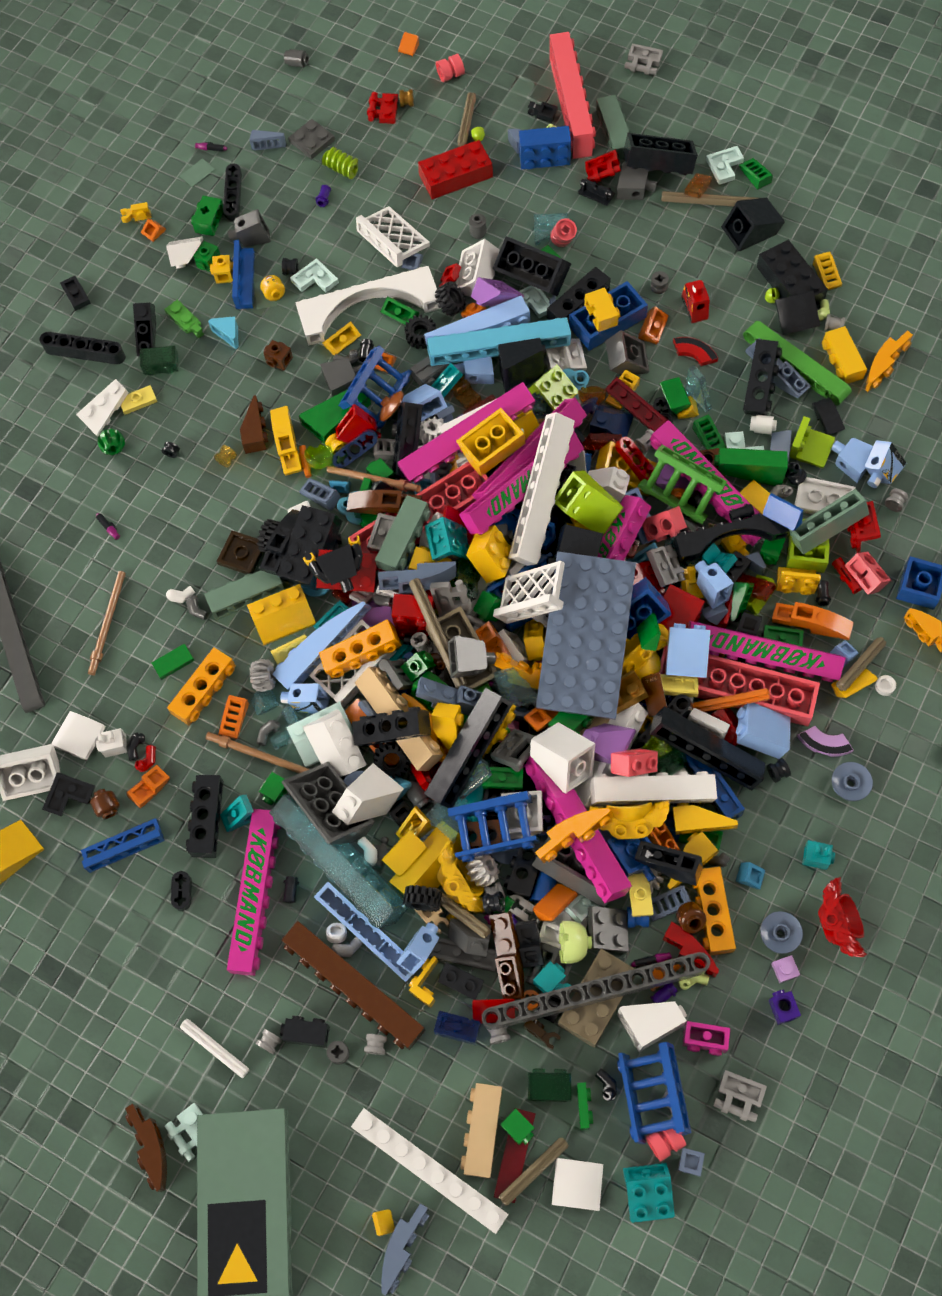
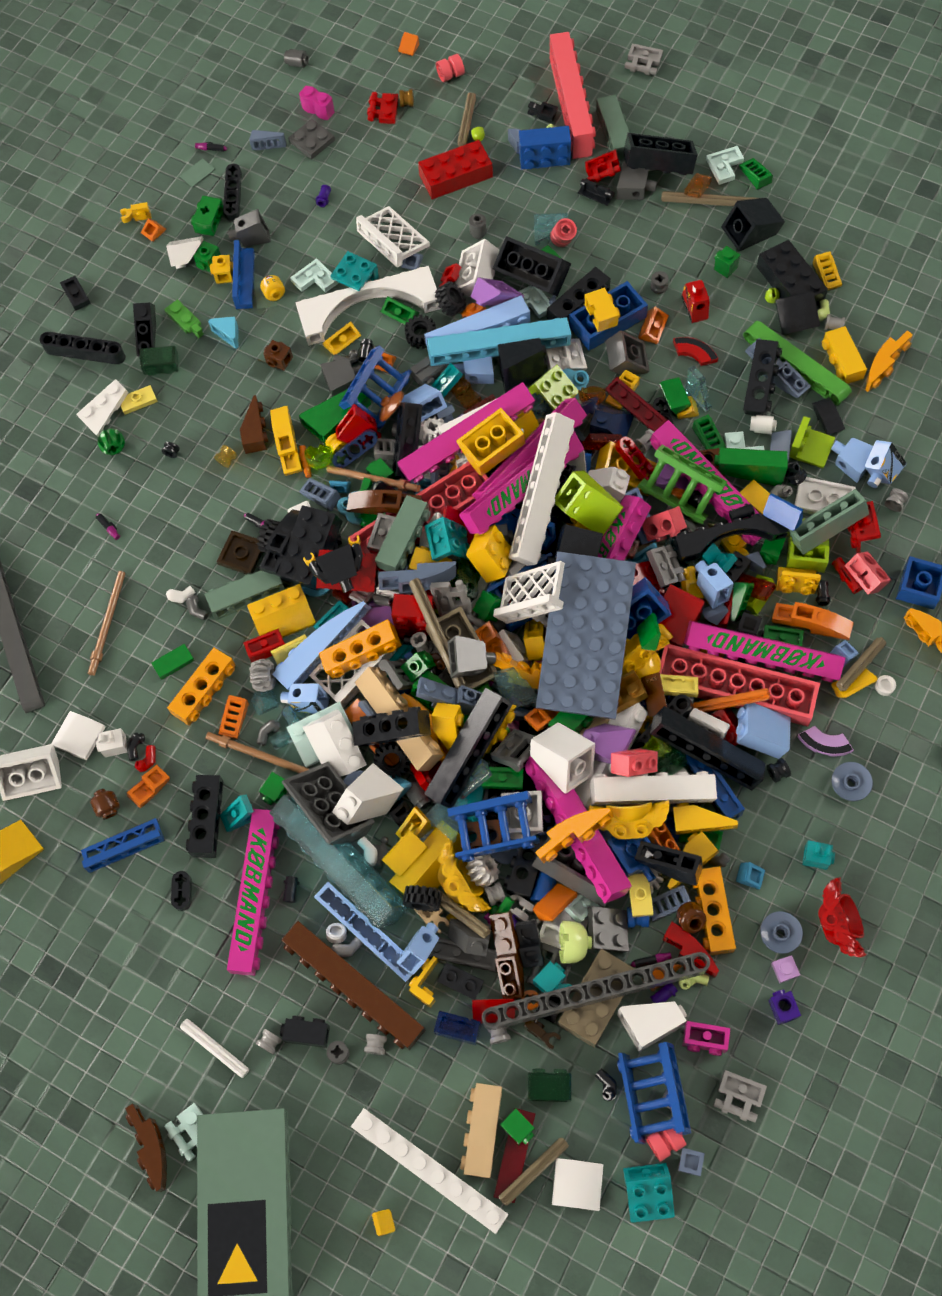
black plate [42,772,96,816] -> none
black wheel [282,258,299,275] -> none
lime piece [322,147,358,180] -> none
sand blue slope [381,1203,430,1296] -> none
black wheel [483,891,505,915] -> none
green plate [577,1082,593,1130] -> none
light blue brick [665,623,710,678] -> none
none -> red slope [243,628,285,663]
none -> black piece [244,513,265,530]
none -> dark pink brick [299,86,335,120]
none -> teal bracket [330,251,379,291]
none -> green brick [714,246,741,278]

